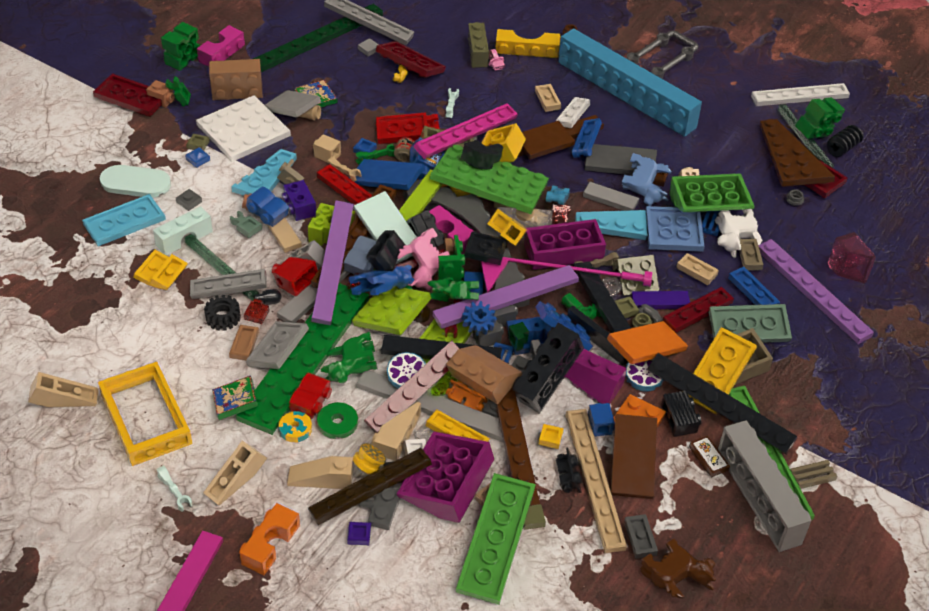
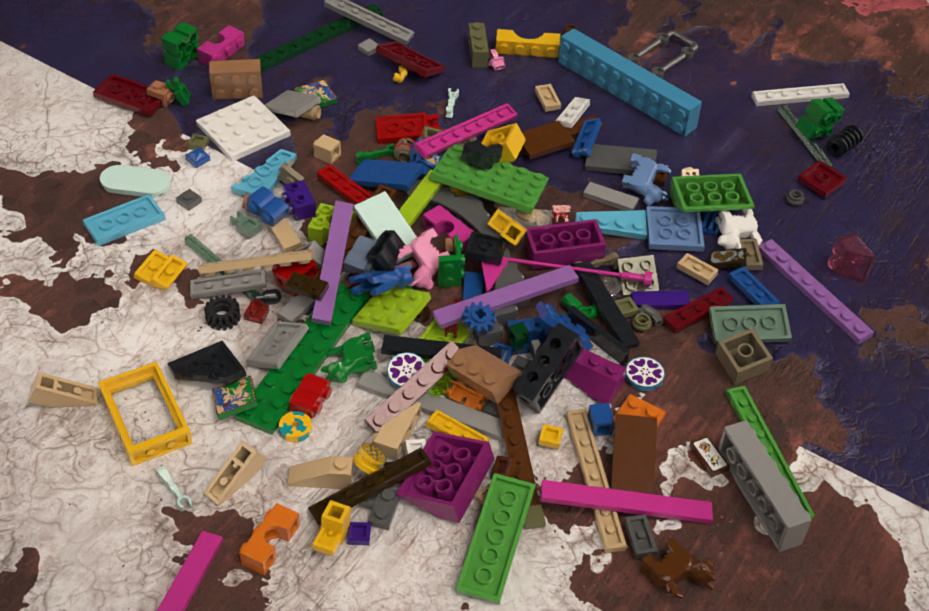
light aqua arch [153,206,213,255] -> none
medium nougat tile [229,325,259,361] -> none
green tile [317,402,358,439] -> none
tan piece [327,157,362,182] -> none
blue tile [353,138,377,153] -> none
black brick [406,210,445,248] -> none
green animal [427,278,479,302] -> none
dark azure plate [546,185,570,205] -> none
black hinge [556,447,583,493] -> none
orange tile [607,321,688,364] -> none
black plate [647,353,798,455] -> none
black brick [661,390,701,437] -> none
yellow tile [689,327,757,415] -> none
reddish brown wing [760,119,835,187] -> none
dark tan tile [790,460,838,489] -> none
none -> black plate [167,340,247,384]
none -> tan plate [198,249,315,276]
none -> dark brown plate [285,271,329,301]
none -> yellow brick [312,500,351,557]
none -> reddish brown tile [491,456,517,478]
none -> dark pink tile [540,480,713,524]
none -> tile [709,248,747,269]

